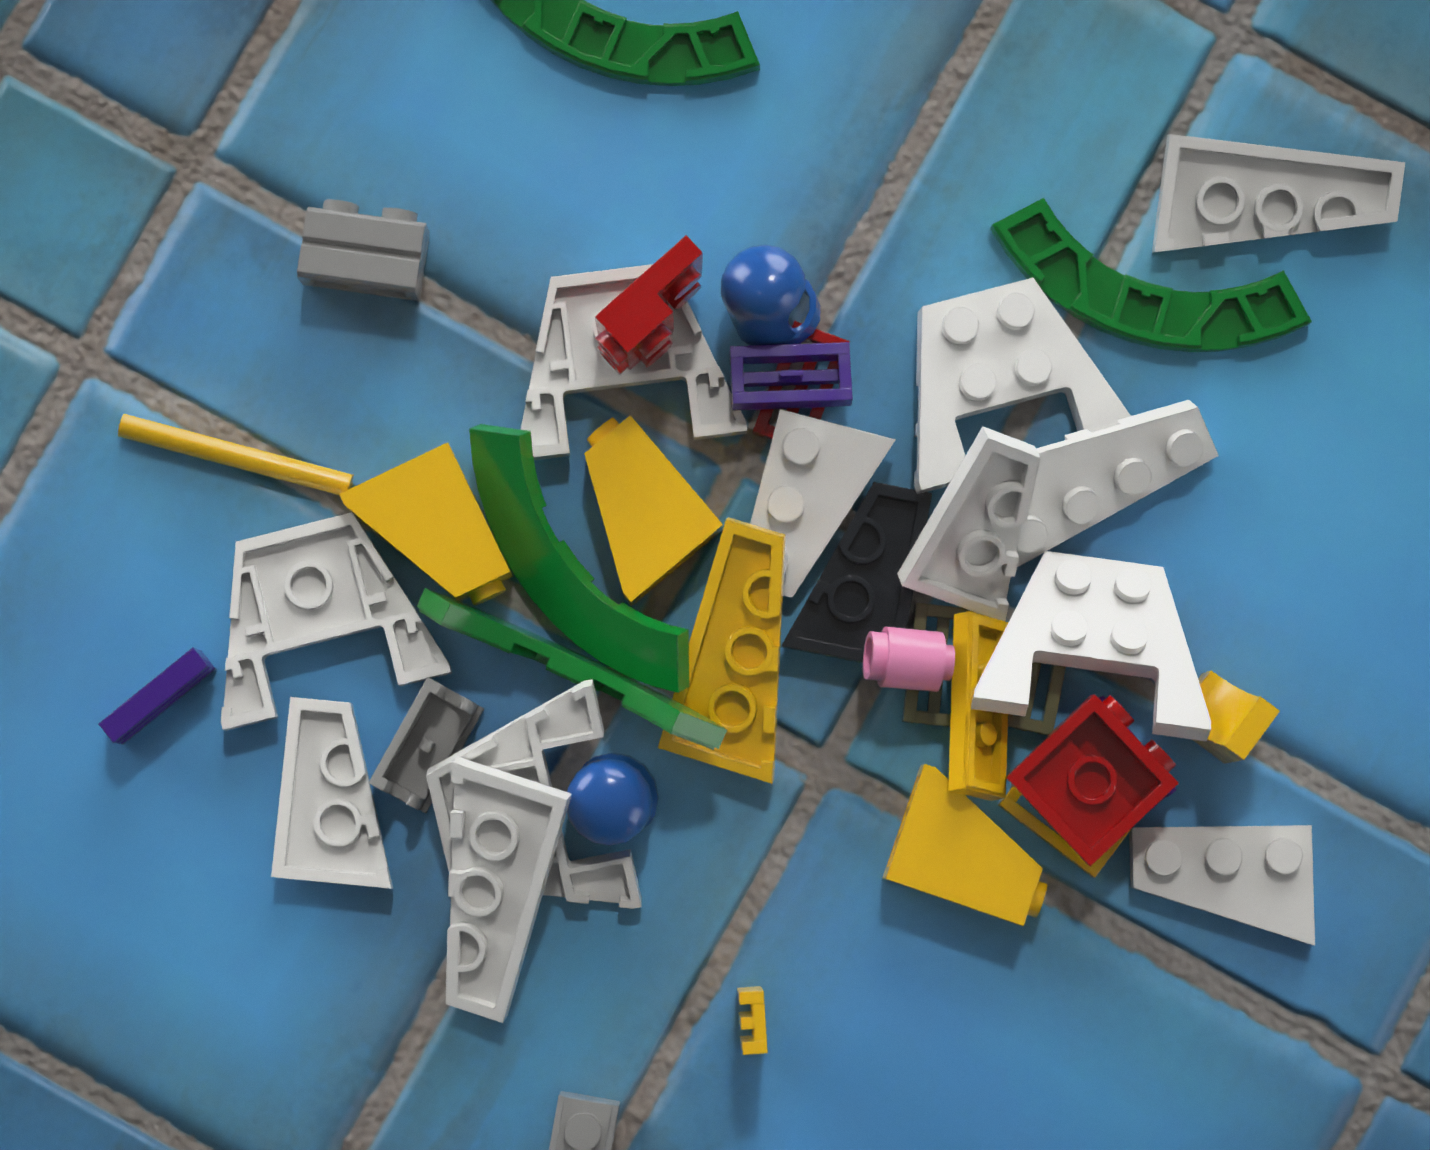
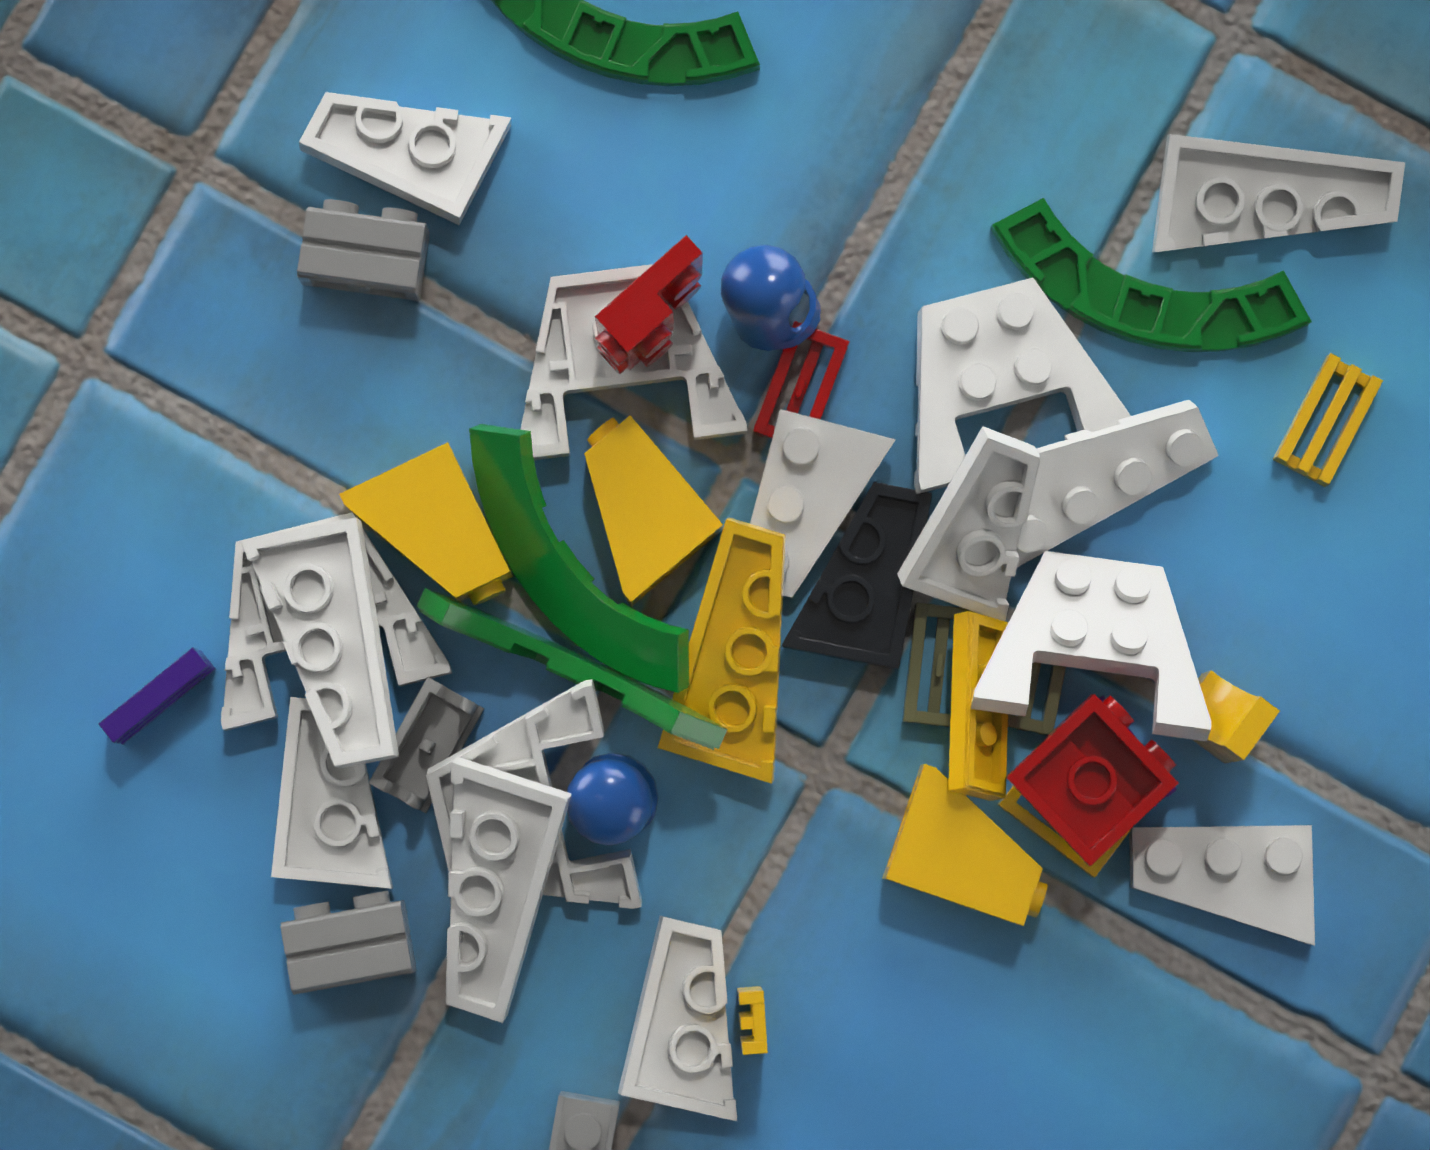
yellow bar [118,414,354,495] -> none
dark purple tile [729,342,853,410] -> none
bright pink brick [863,627,955,692] -> none
none -> white wing [240,518,399,768]
none -> light grey brick [280,891,417,995]
none -> white wing [299,92,511,225]
none -> white wing [618,916,737,1121]
none -> yellow tile [1273,353,1383,487]

